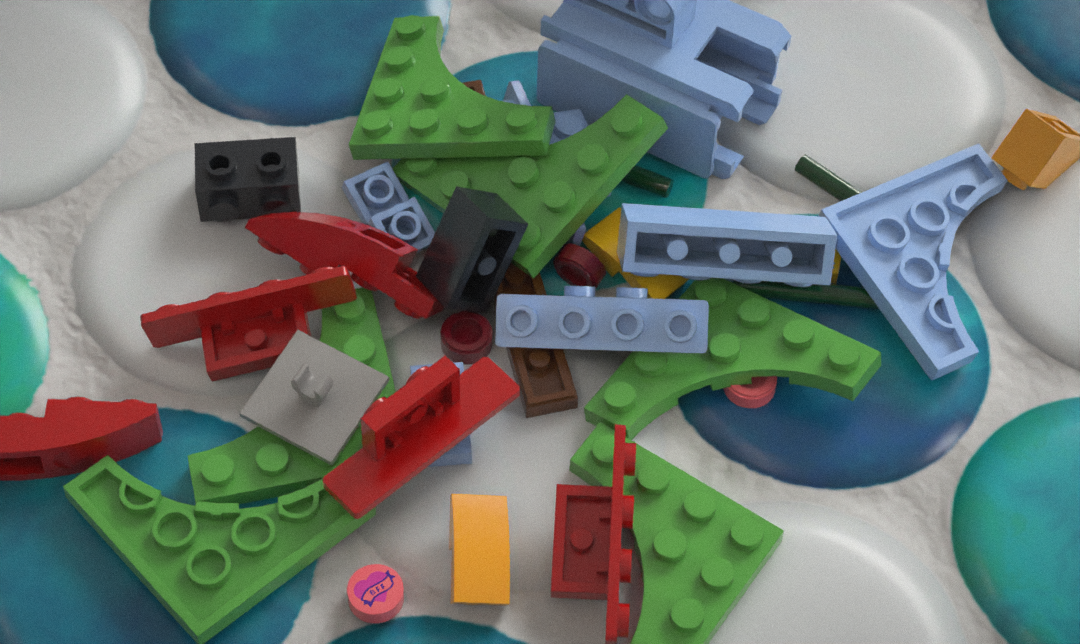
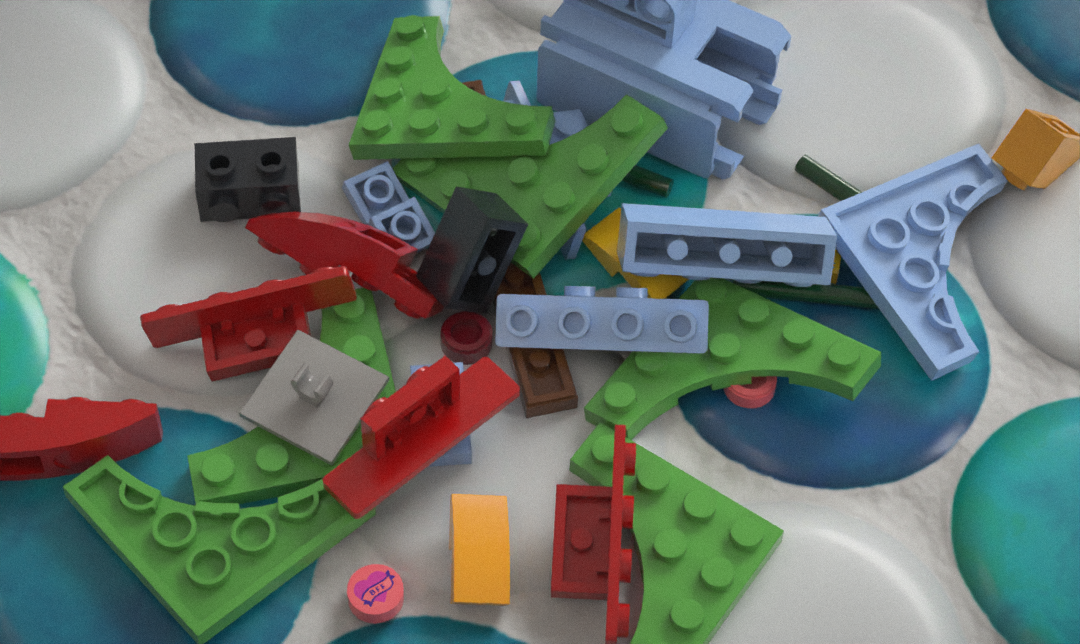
dark red tile [553,244,606,288] -> none

